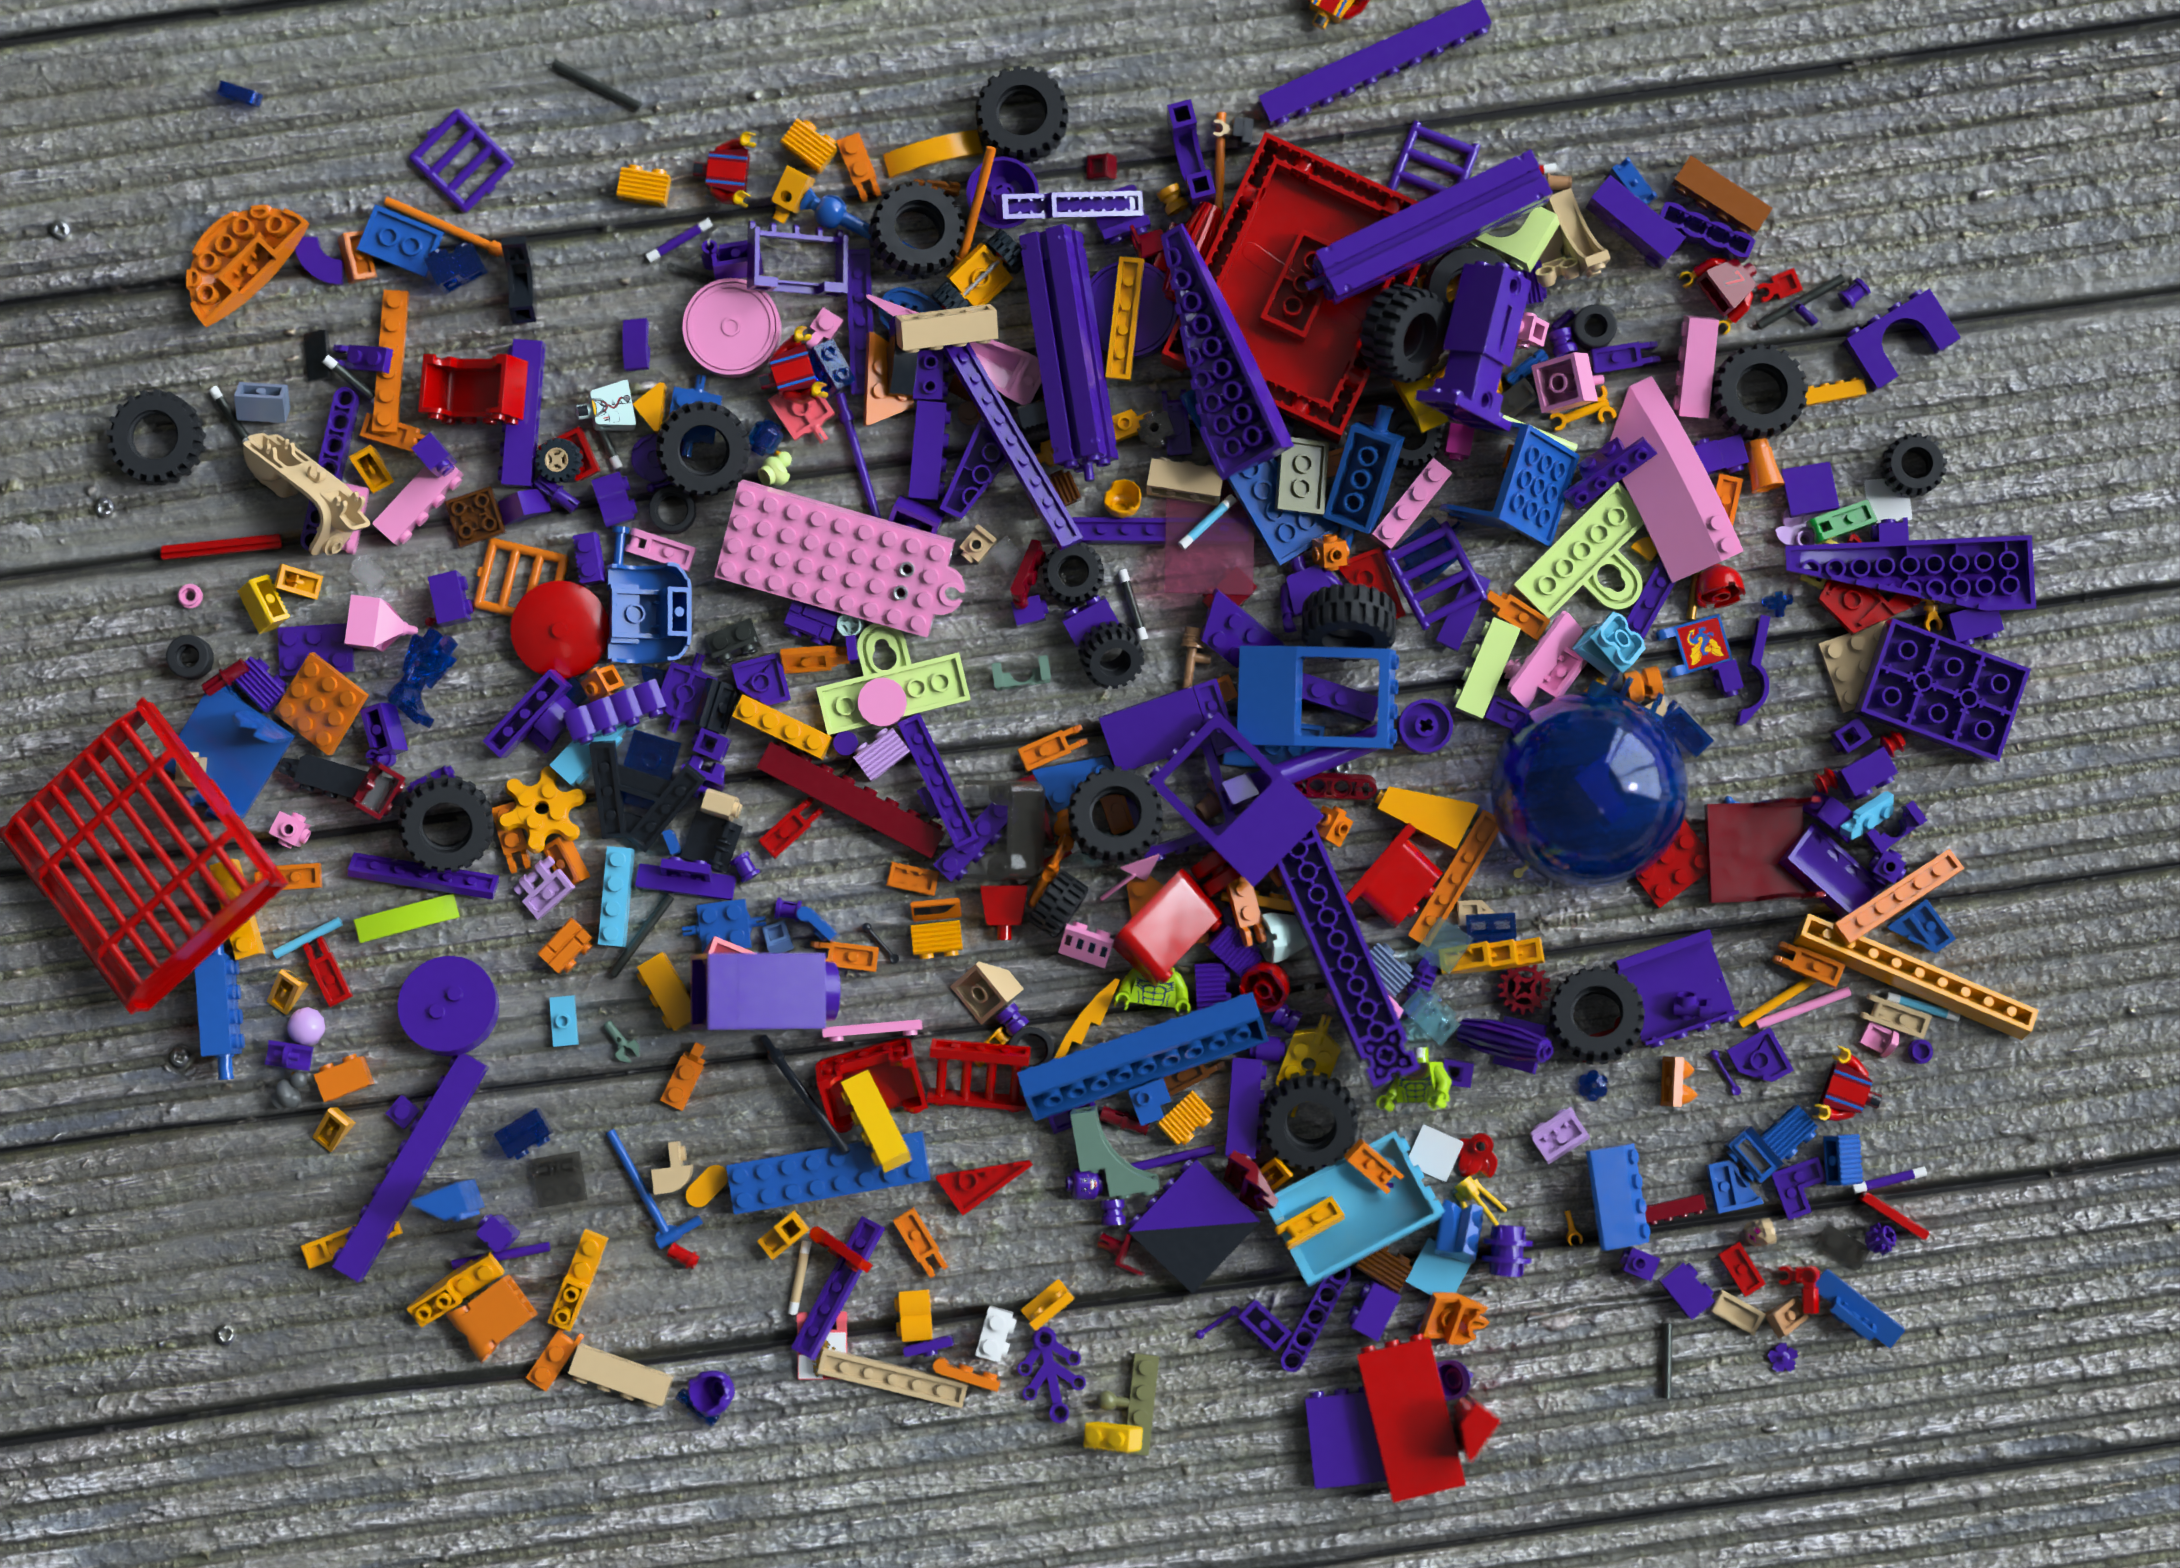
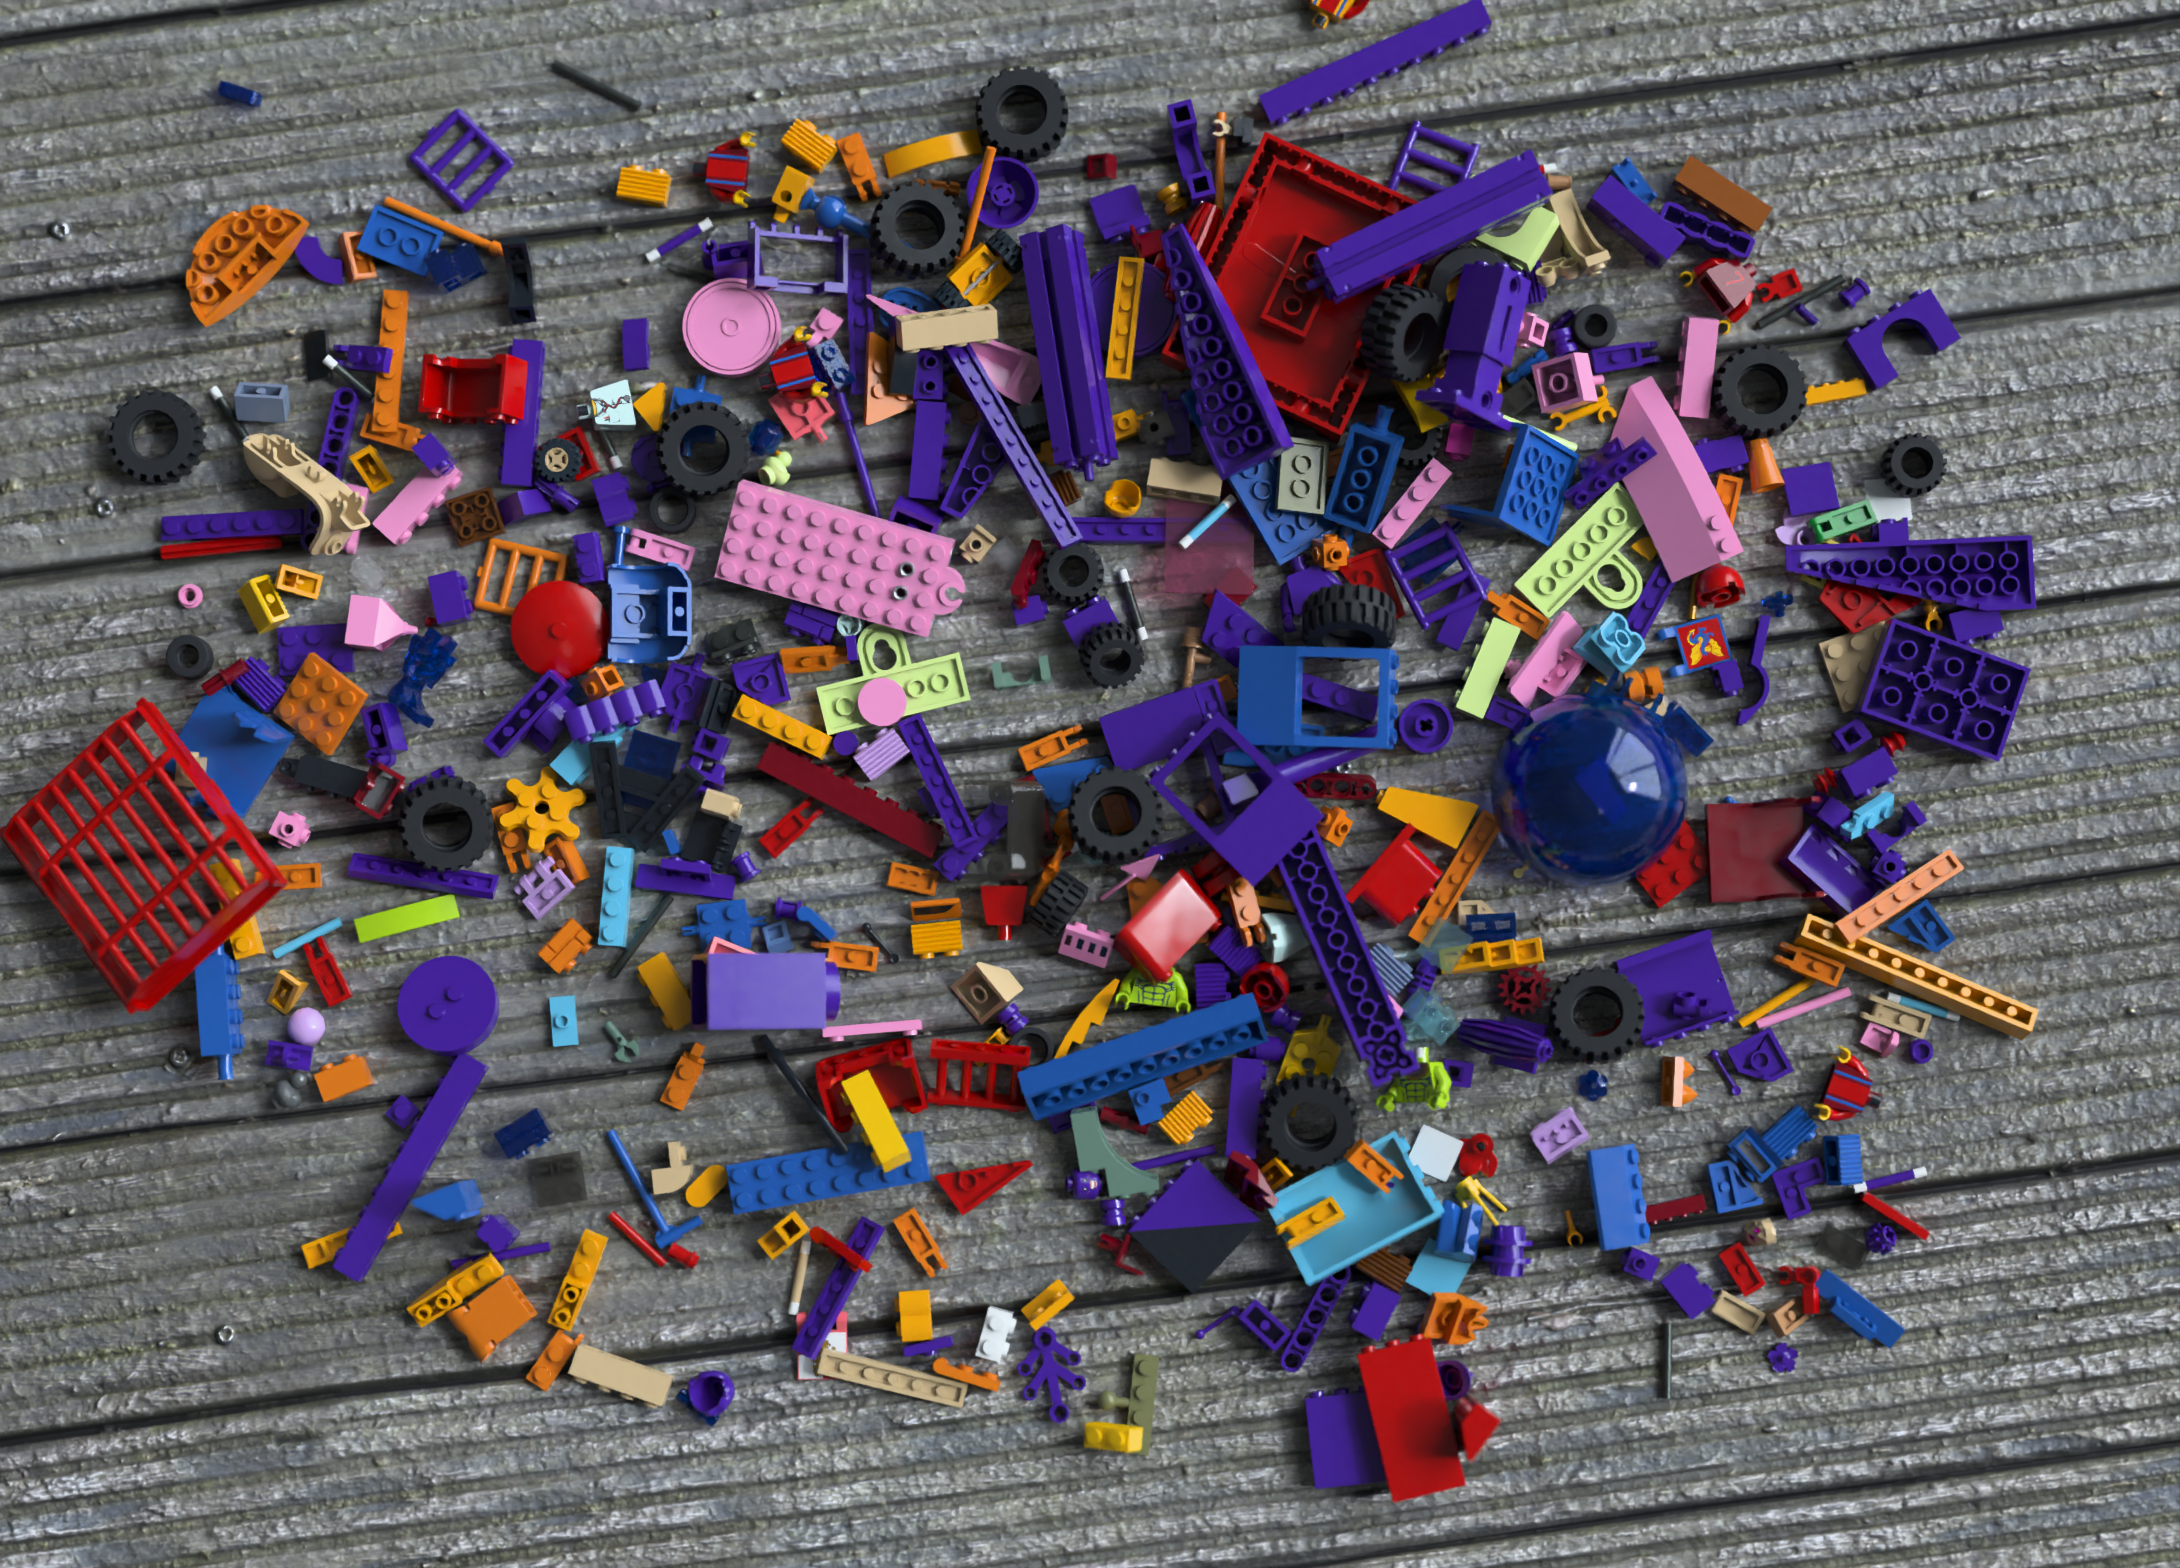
light orange slope [312,1107,356,1152] -> none
dark purple slope [995,191,1144,220] -> none
none -> dark purple plate [161,509,304,542]
none -> red bar [607,1211,668,1268]

